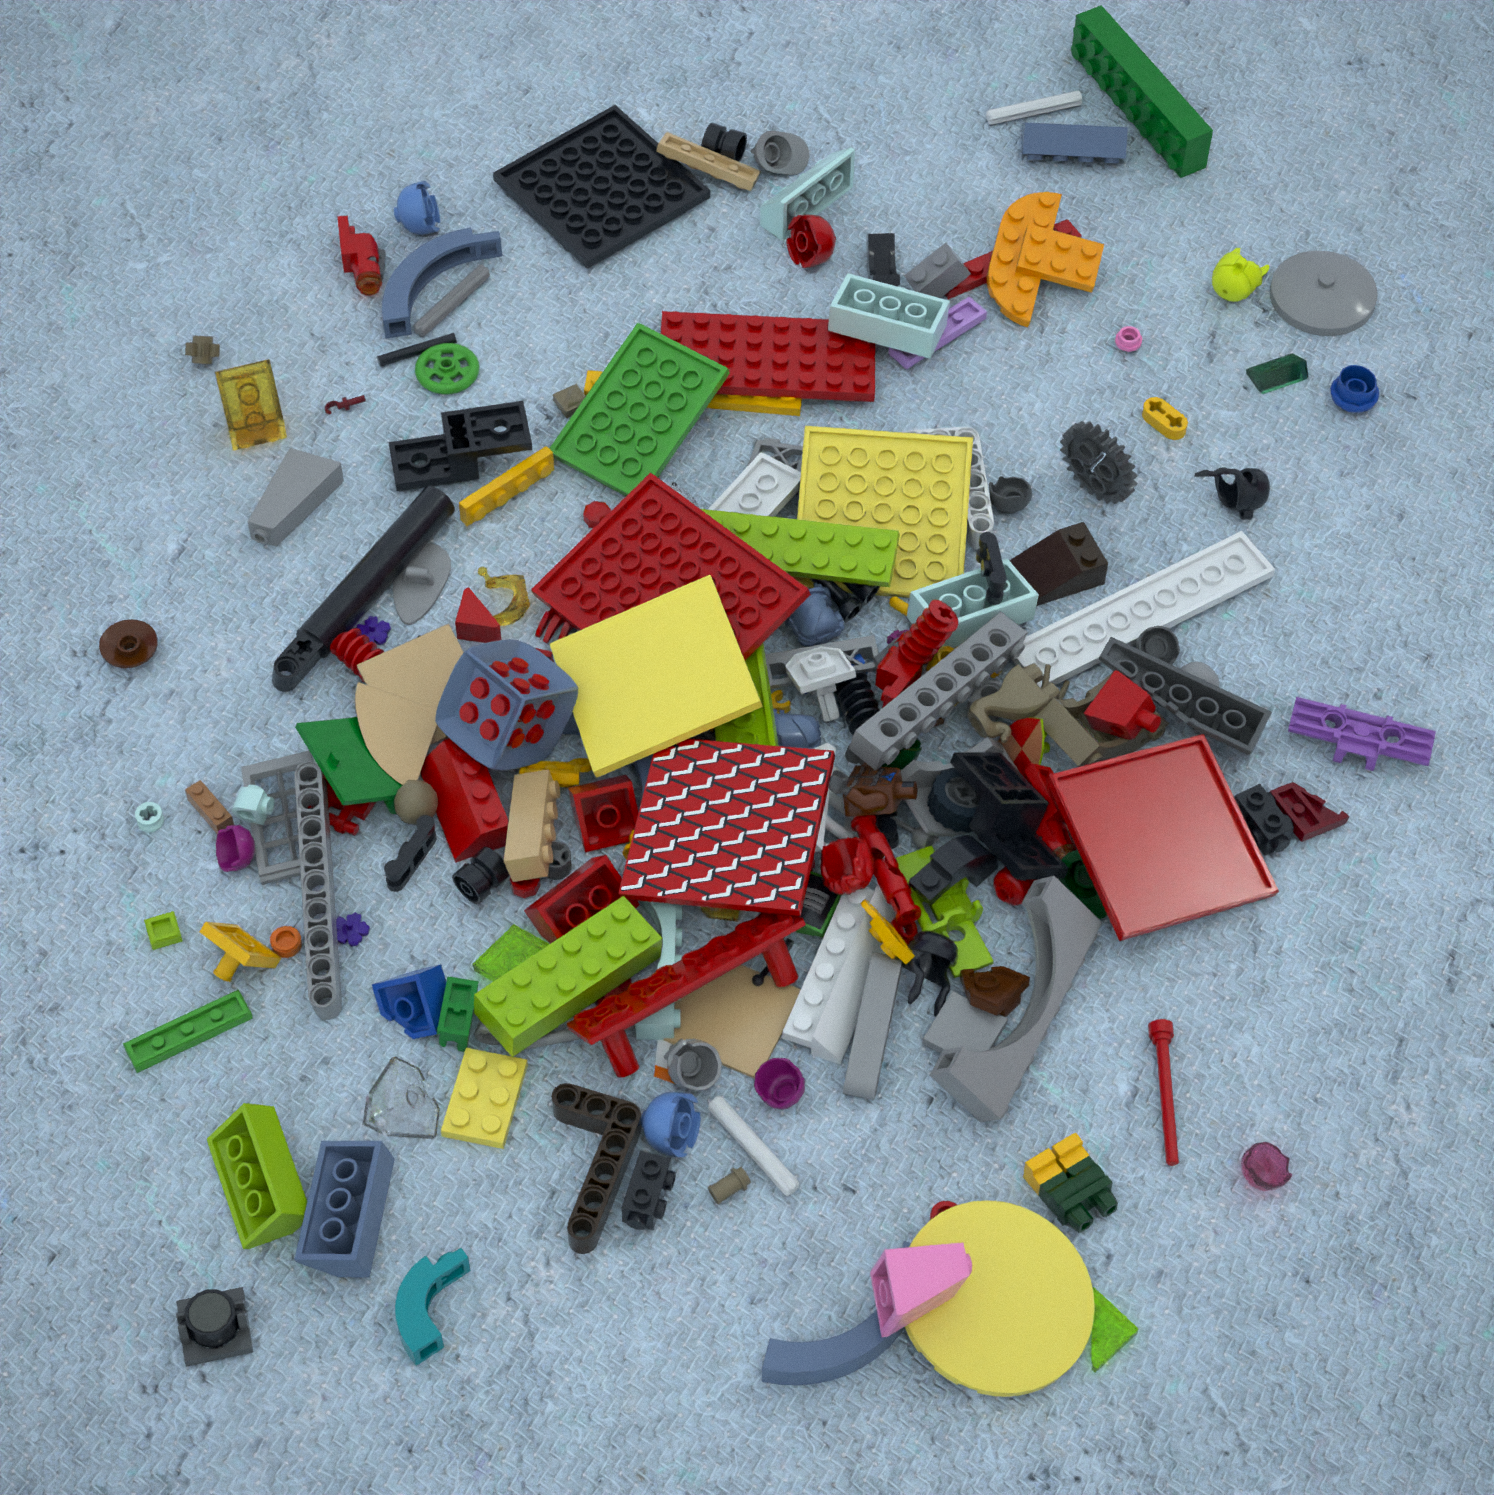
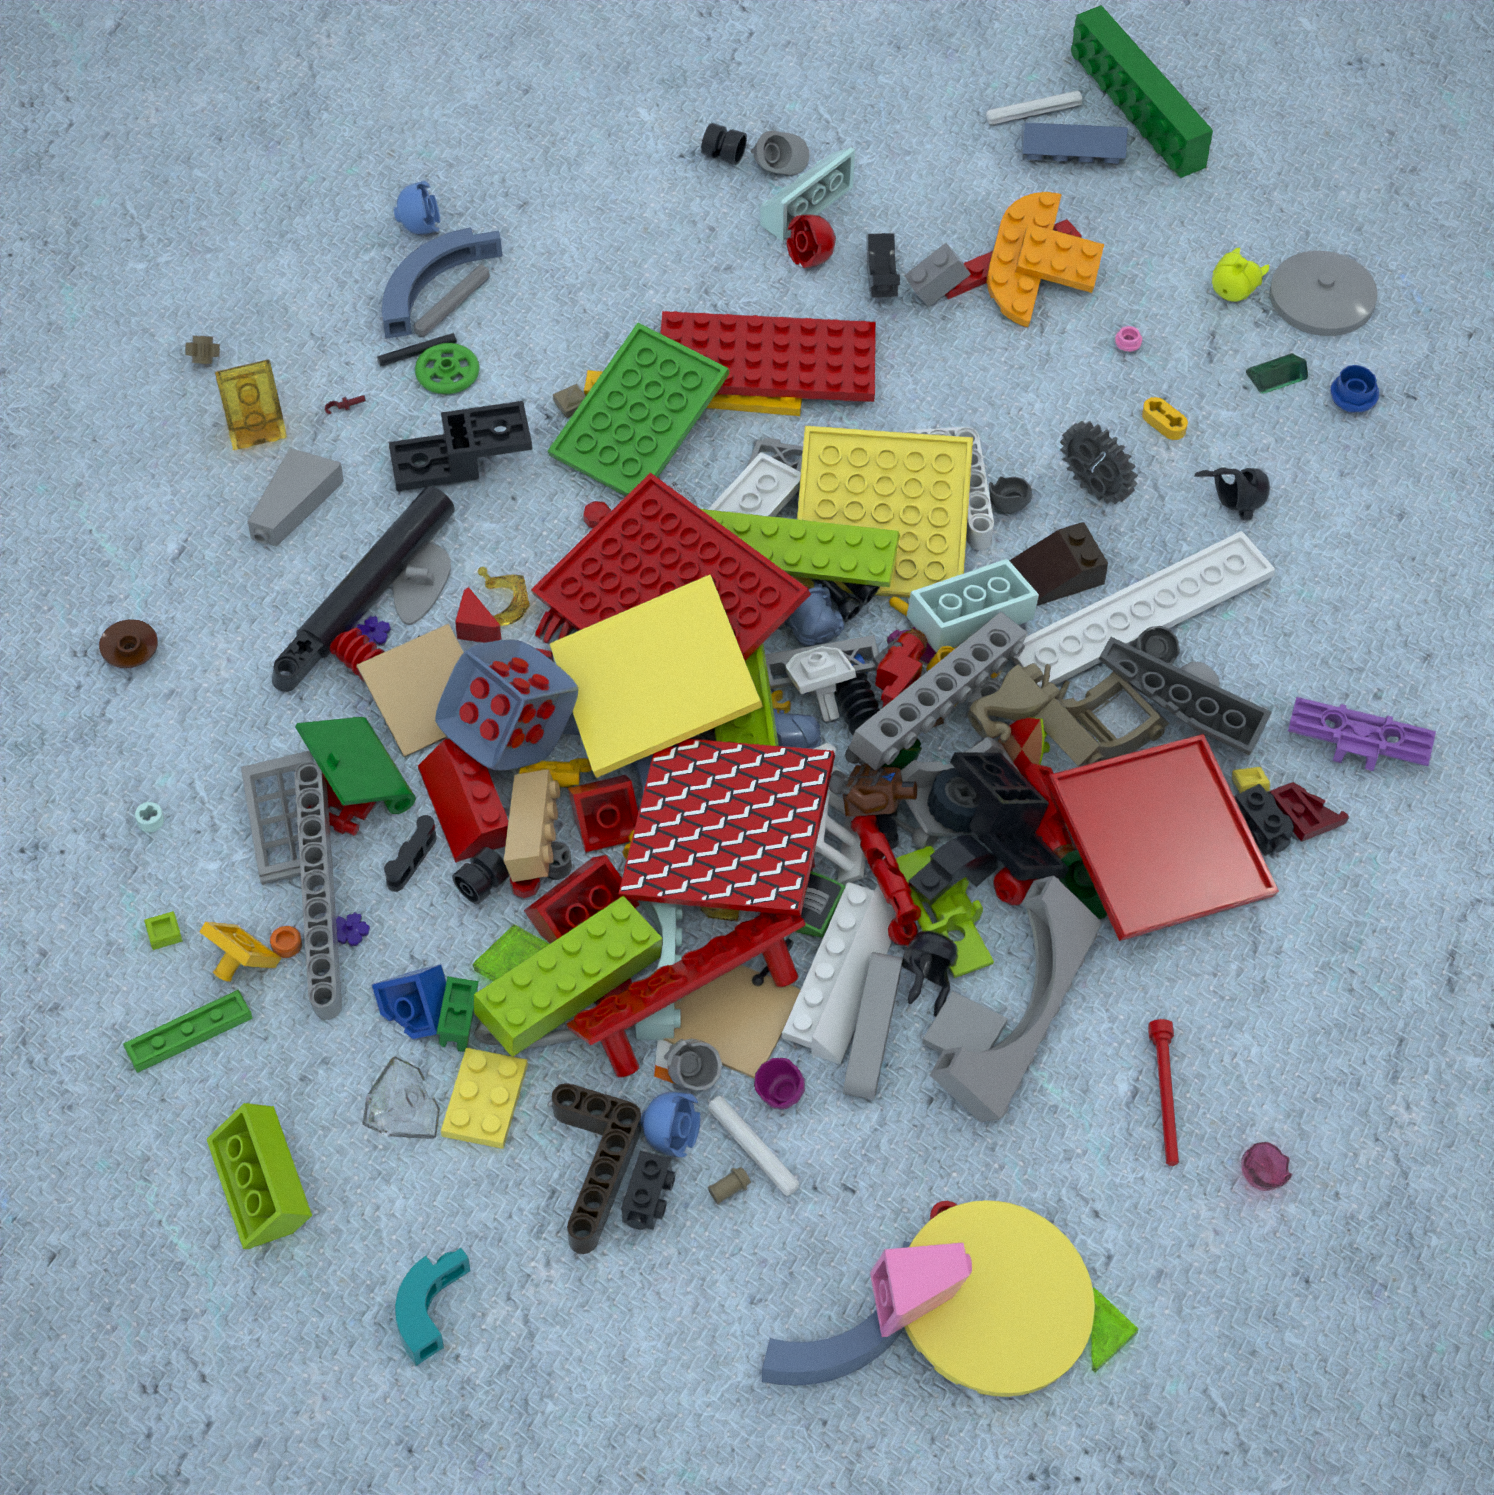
piece [176,1287,253,1367] -> none
medium nougat piece [185,780,234,834] -> none
magenta hair [216,825,255,872] -> none
light aqua plate [231,785,274,825] -> none
sand blue slope [294,1141,395,1278] -> none
red plate [337,215,386,296] -> none
tan sticker [355,682,437,785] -> none
dark tan hair [394,780,438,825] -> none
yellow plate [459,446,554,527] -> none
black plate [493,105,710,269] -> none
tan plate [656,132,761,191] -> none
red hair [820,837,874,895] -> none
light aqua brick [828,273,950,358] -> none
yellow hinge [860,899,915,964] -> none
lavender plate [888,296,987,369] -> none
red piece [898,600,959,664] -> none
reddish brown plate [960,966,1030,1017] -> none
black plate [976,532,1007,605] -> none
dark green hips [1023,1132,1118,1233] -> none
red torso [1084,670,1161,740] -> none
none -> light yellow tile [1232,767,1270,793]

